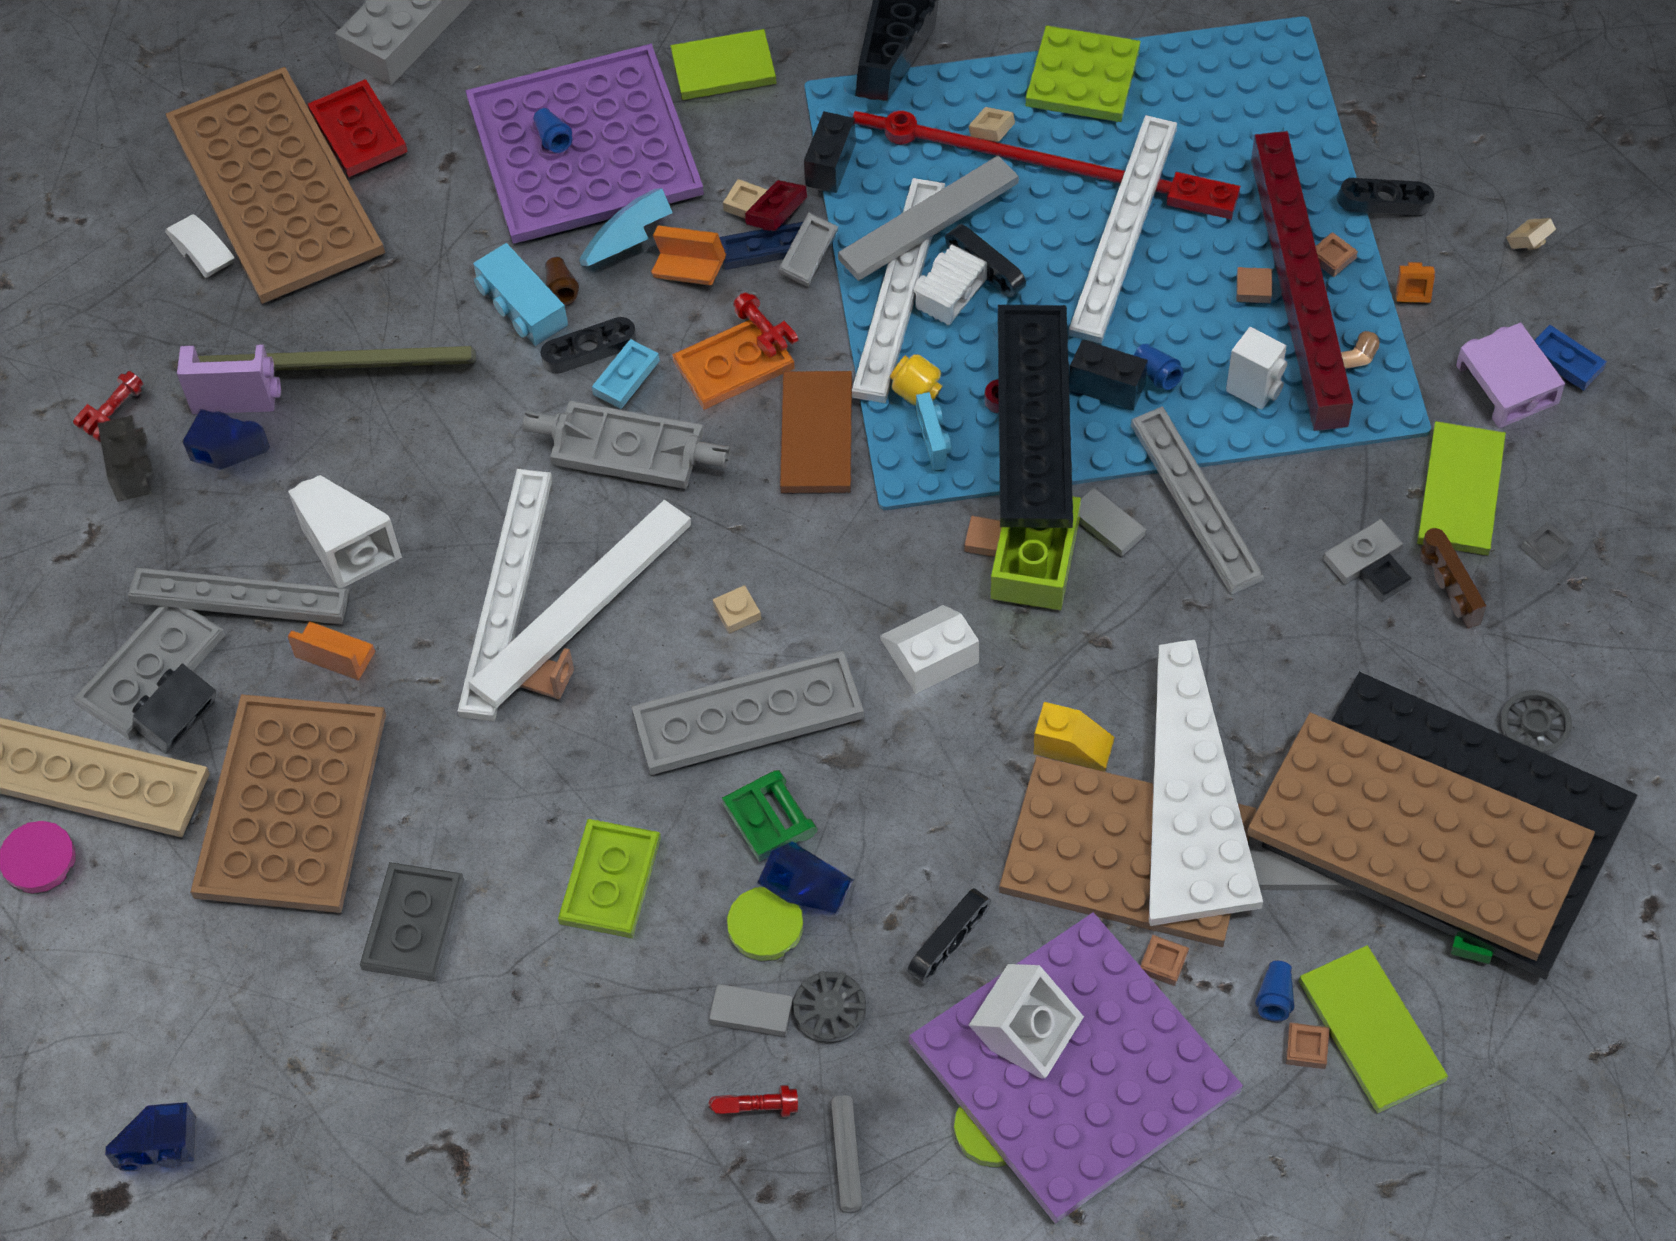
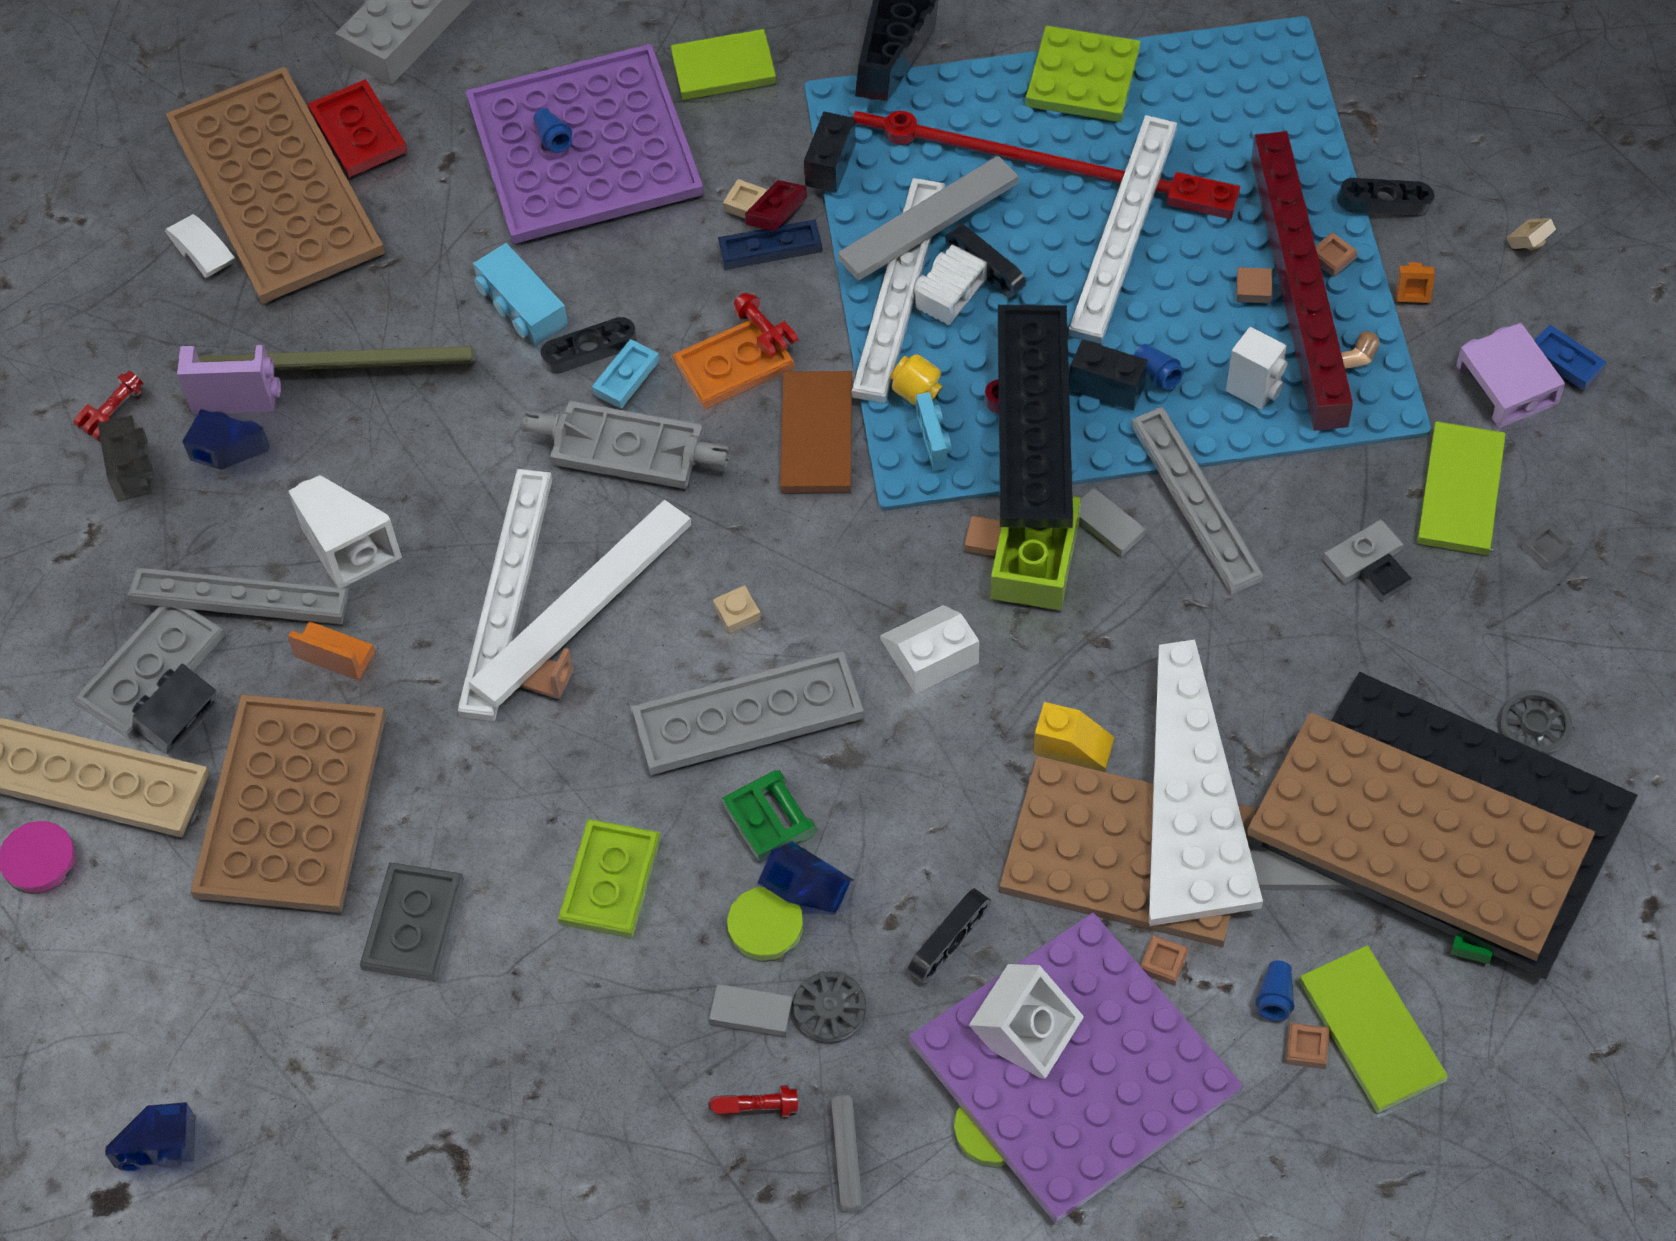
reddish brown cone [545,257,579,305] -> none
medium azure slope [579,188,673,266] -> none
orange panel [651,225,726,285] -> none
light grey tile [778,212,838,287] -> none
tan plate [969,107,1015,142] -> none
reddish brown plate [1420,528,1486,629] -> none

